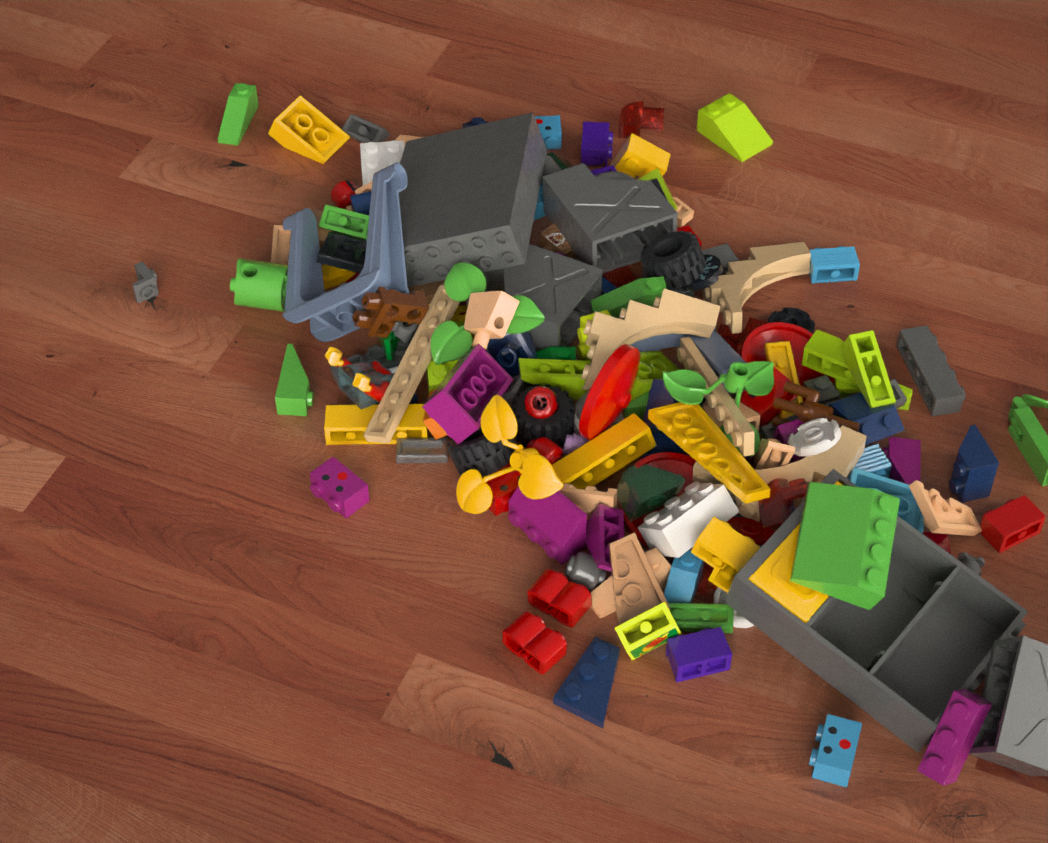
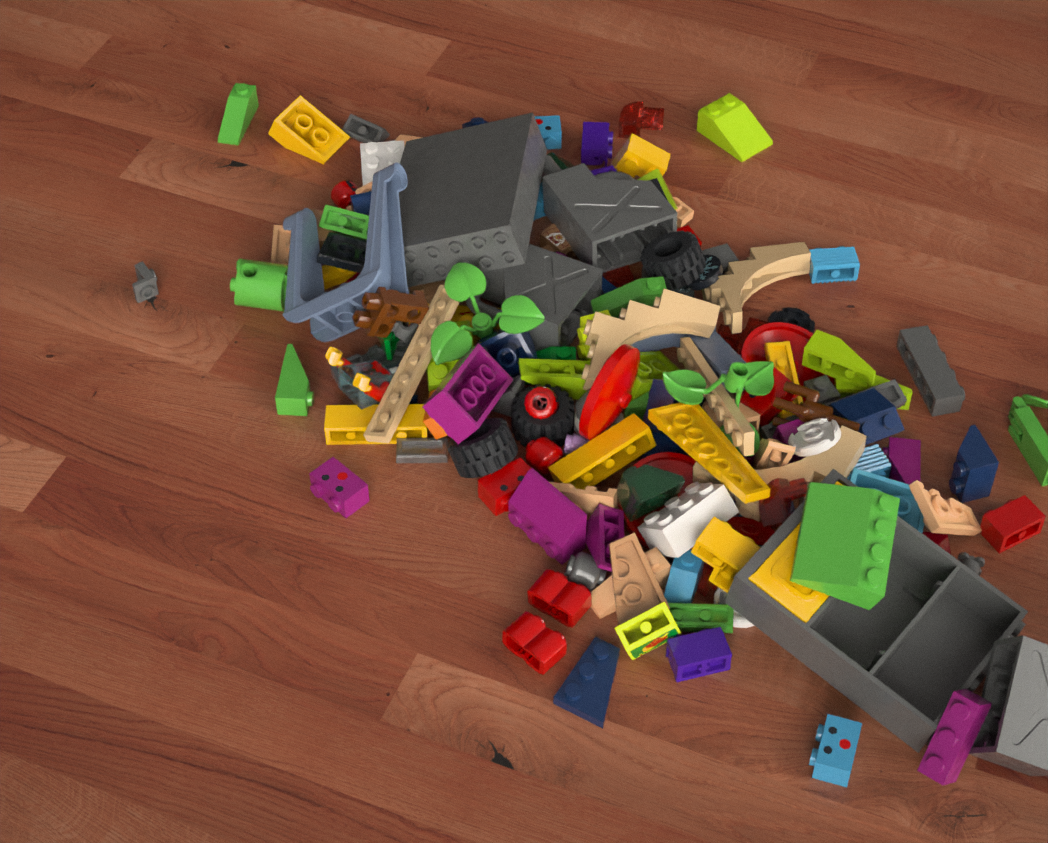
yellow plant [456,395,564,514] -> none
light nougat torso [464,291,519,350] -> none
lime slope [841,330,896,409] -> none

